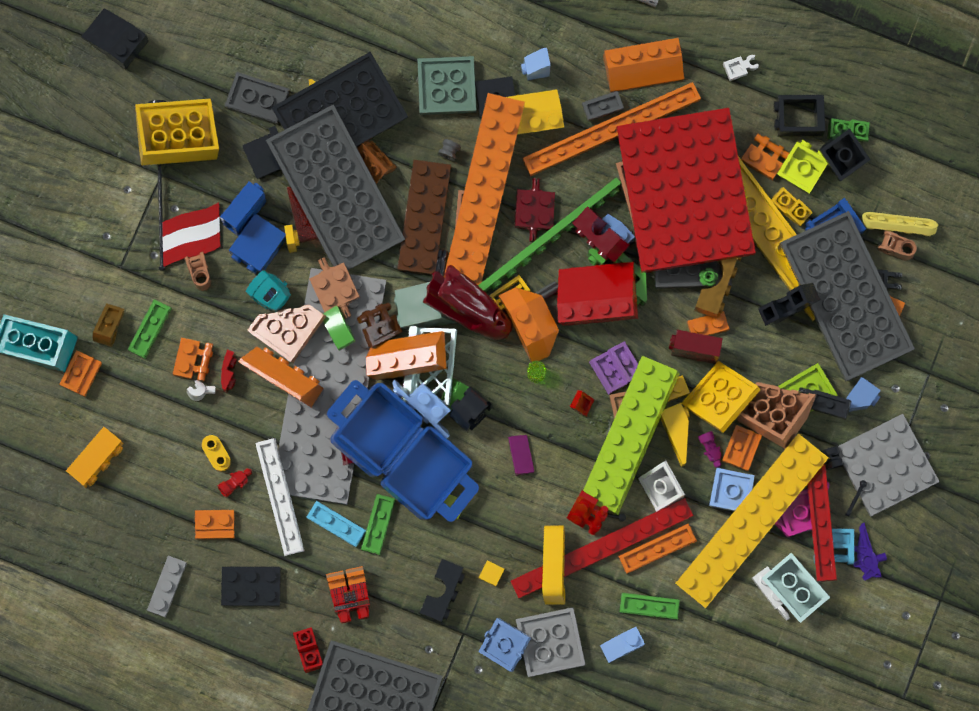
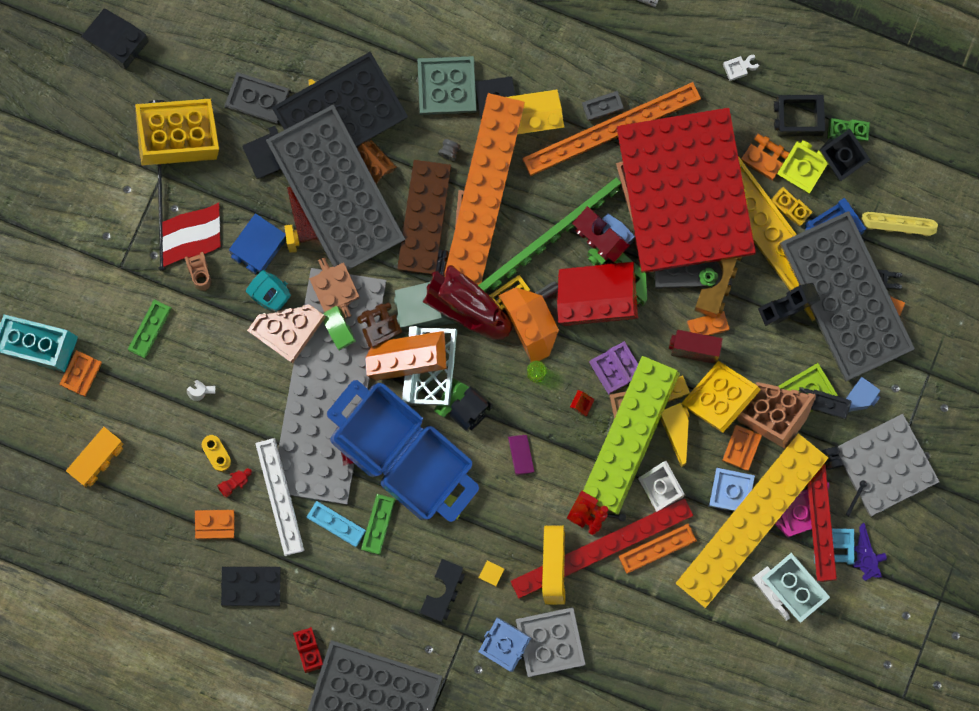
pearl gold plate [92,303,125,347] -> none
light grey plate [147,556,187,618] -> none
orange plate [173,337,213,382] -> none
blue brick [220,182,267,236] -> none
red slope [221,349,237,393] -> none
orange slope [238,347,324,408] -> none
hips [326,566,370,624] -> none
light blue bracket [392,380,451,438] -> none
dark red plate [515,178,555,242] -> none
light blue slope [521,48,550,80] -> none
light blue slope [600,627,645,663] -> none
orange slope [603,38,684,93] -> none
bright green tile [619,593,680,620] -> none
magenta piece [698,431,722,468] -> none
nougat piece [878,231,917,261] -> none

